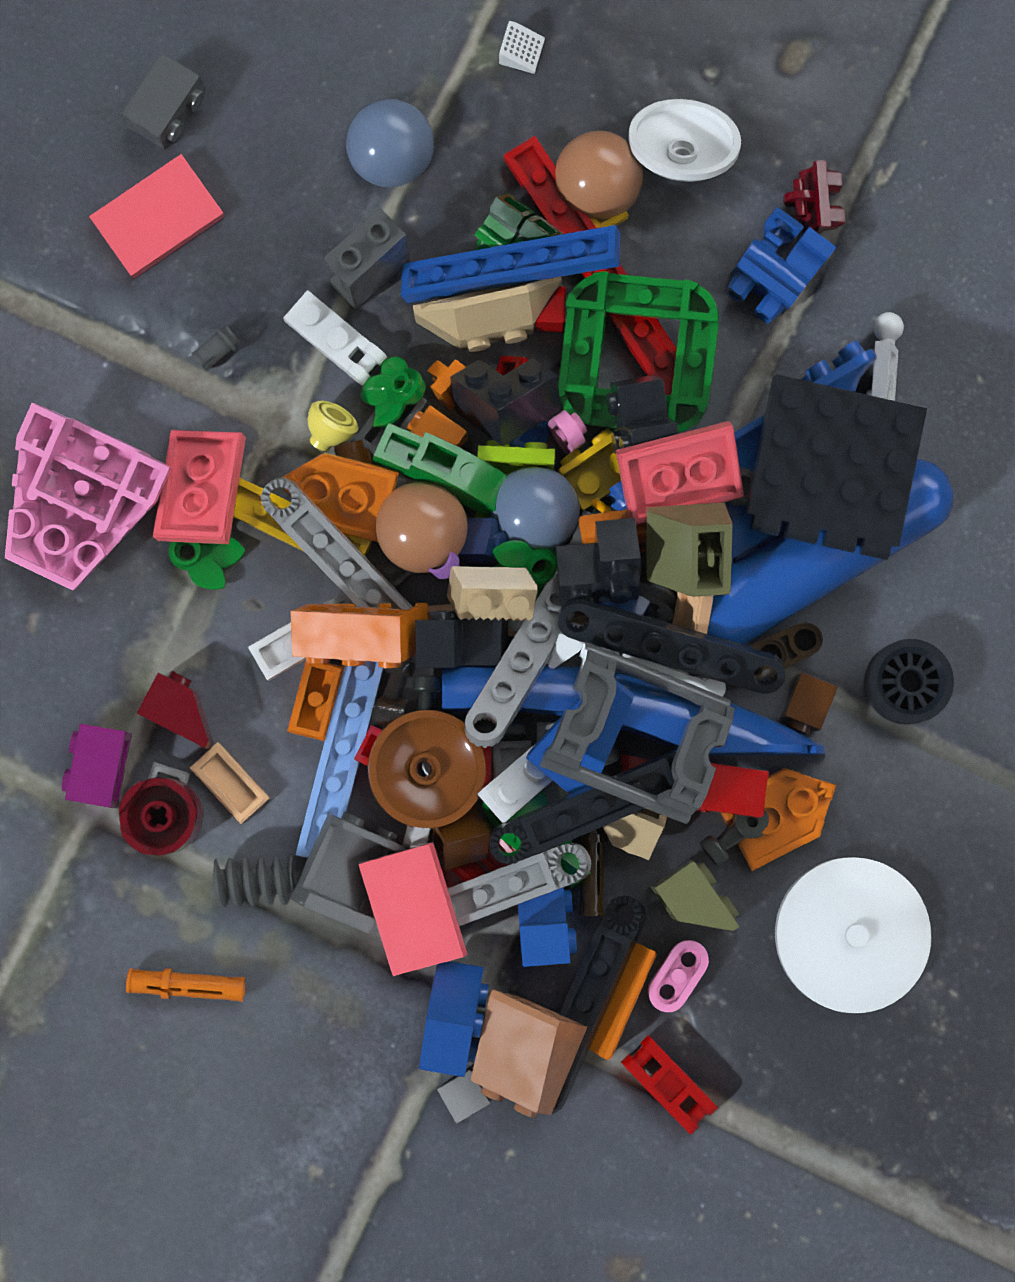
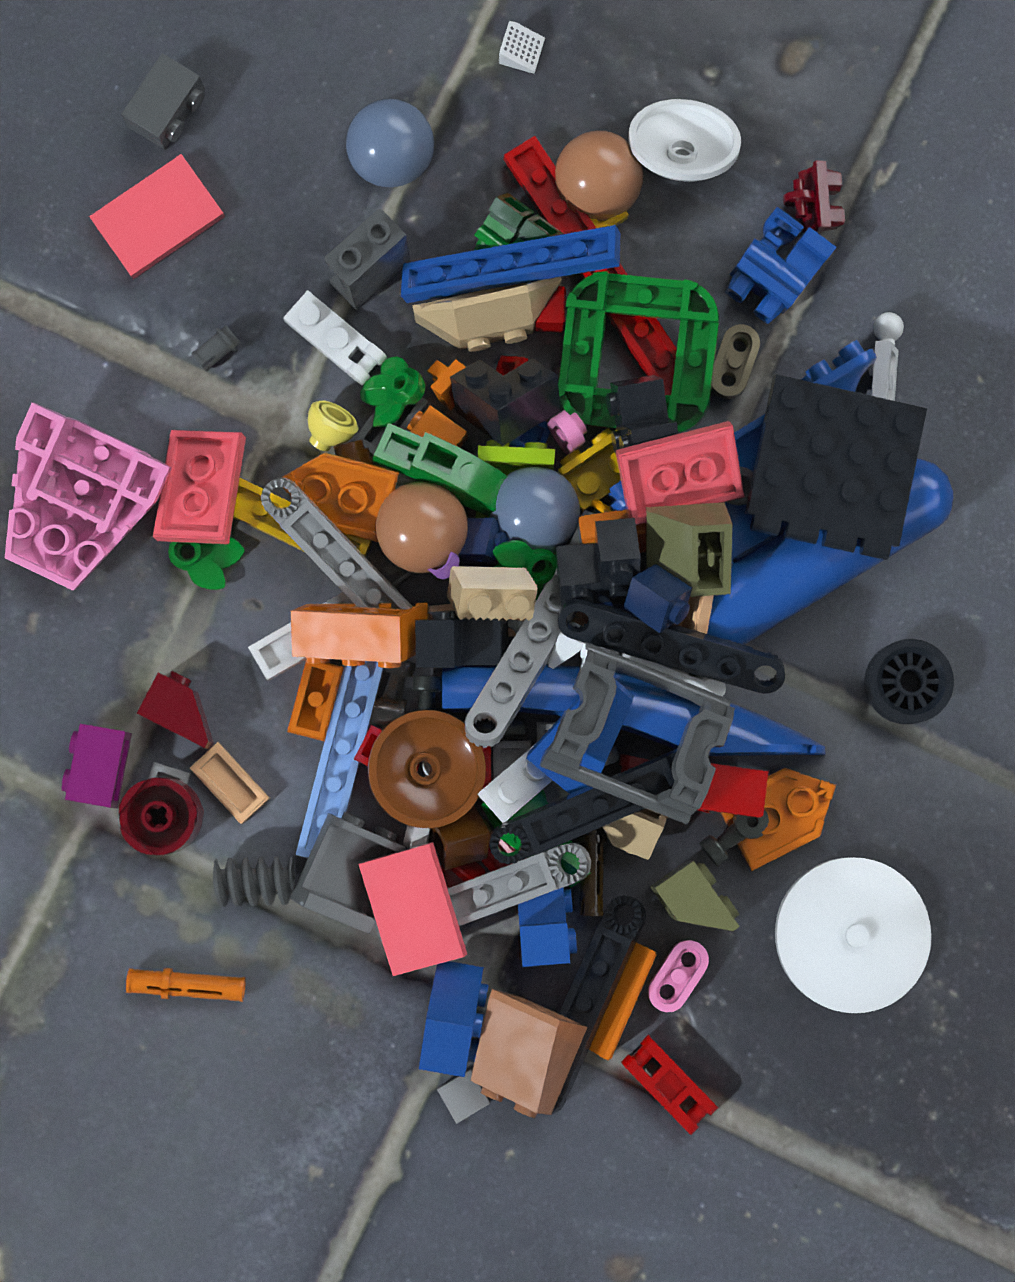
dark brown beam [725,622,823,691] -> none
reddish brown brick [780,673,838,735] -> none
none -> dark blue brick [623,564,692,633]
none -> dark tan plate [711,324,760,399]

